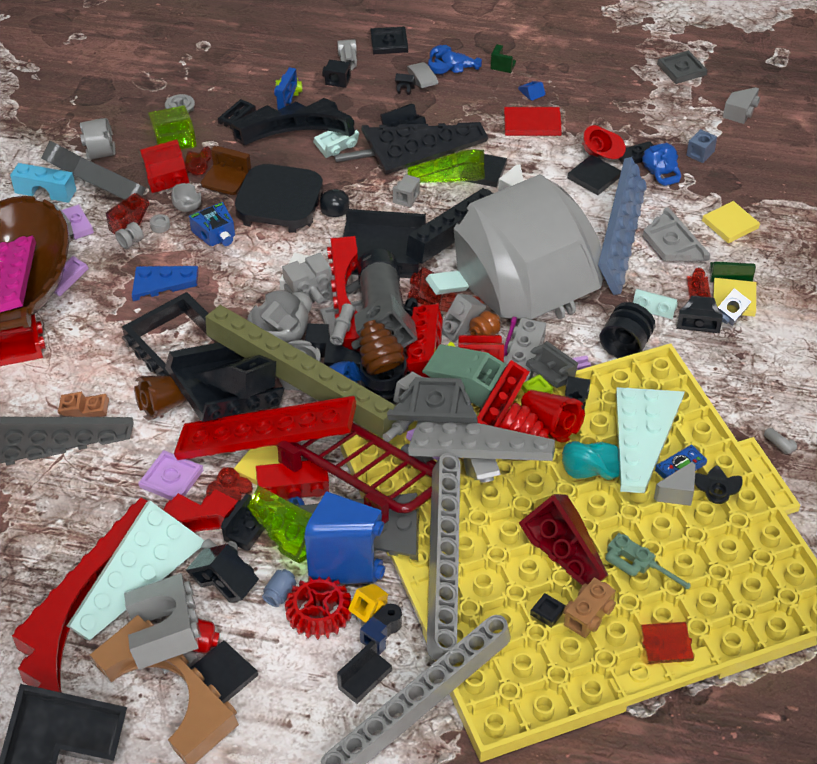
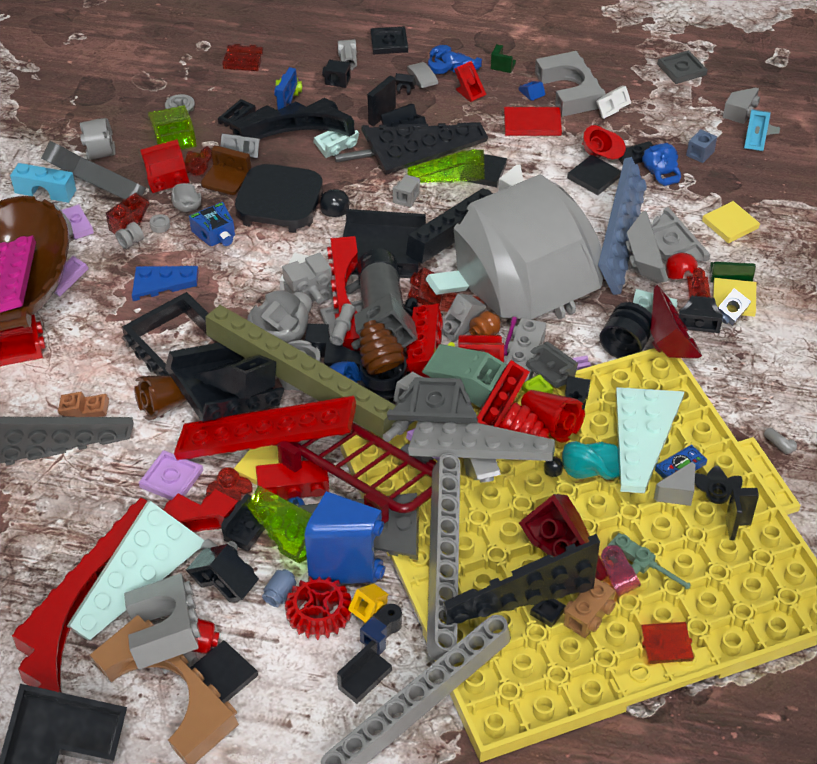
none -> slope [220,133,260,158]
none -> clear red plate [222,44,263,71]
none -> black tile [367,76,396,127]
none -> black wing [444,534,600,625]
none -> red slope [454,61,486,102]
none -> light grey arch [535,51,606,117]
none -> black hinge [544,456,563,477]
none -> white slope [596,86,631,119]
none -> clear pink piece [601,545,641,597]
none -> light grey wedge [625,210,669,284]
none -> dark red wedge [651,285,702,358]
none -> red hair [665,252,698,279]
none -> black panel [725,488,759,540]
none -> medium azure piece [744,109,780,151]

